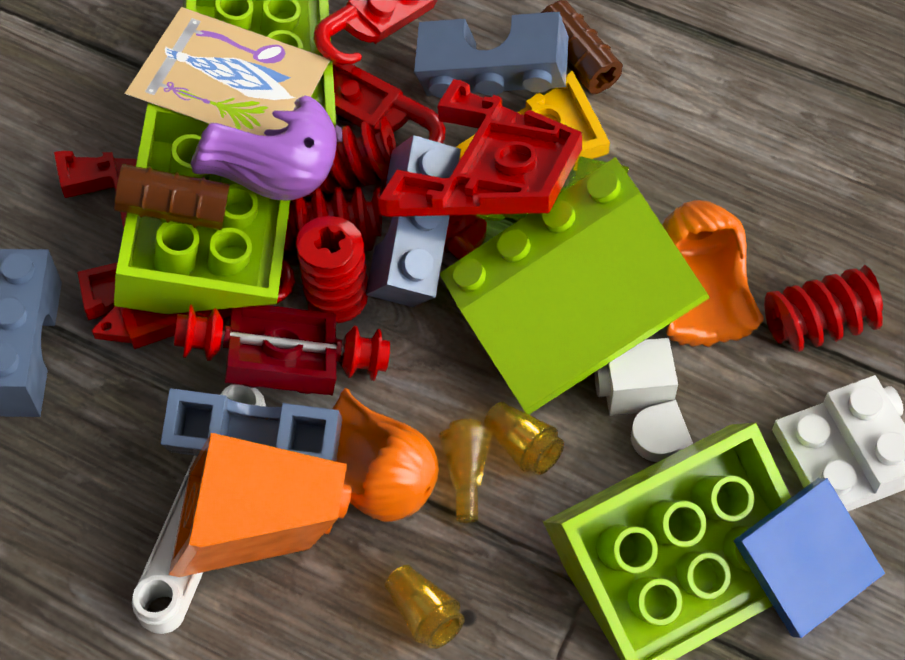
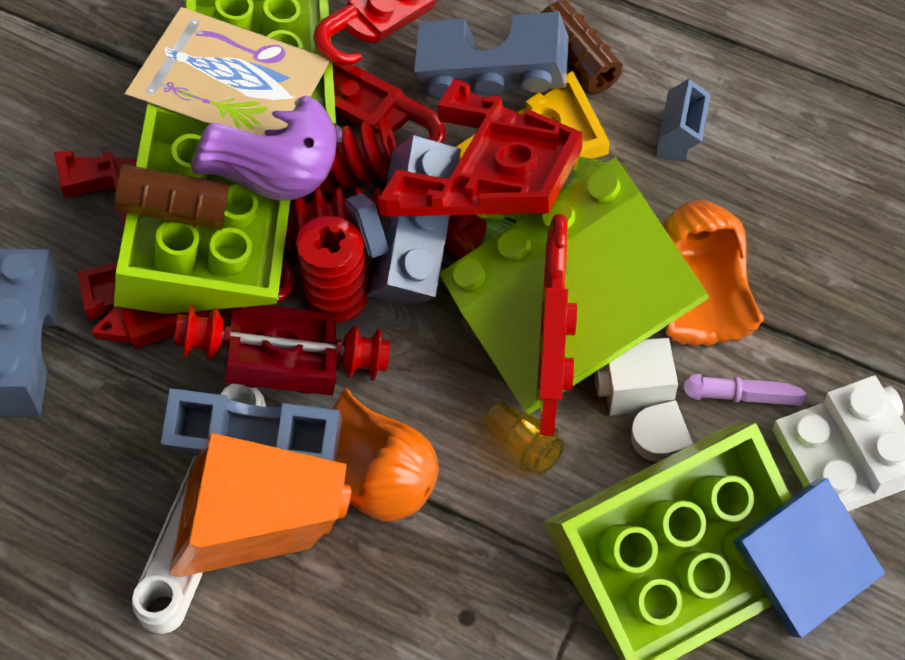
clear yellow cone [385,565,465,649] -> none
clear yellow cone [439,419,493,523] -> none
red piece [764,265,883,353] -> none
none -> sand blue tile [344,194,389,258]
none -> red plate [536,214,577,436]
none -> sand blue piece [656,79,711,162]
none -> lavender piece [683,374,806,406]

